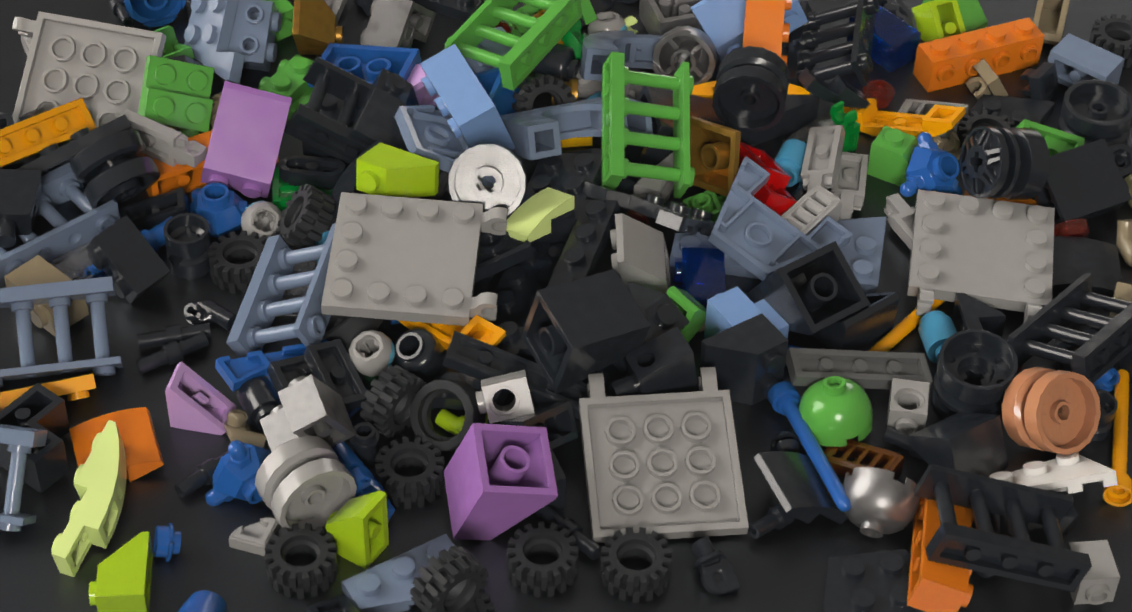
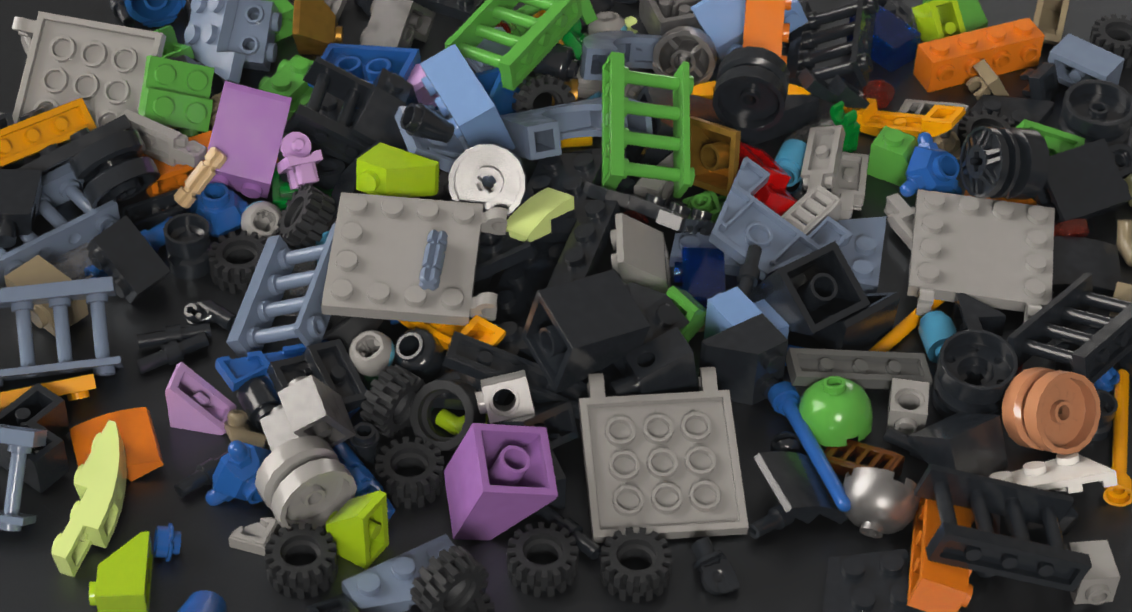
none -> tan axle [174,147,227,209]
none -> lavender hips [276,132,323,190]
none -> black cone [400,103,454,143]
none -> sand blue axle [419,230,448,291]
none -> black bar [736,245,762,299]

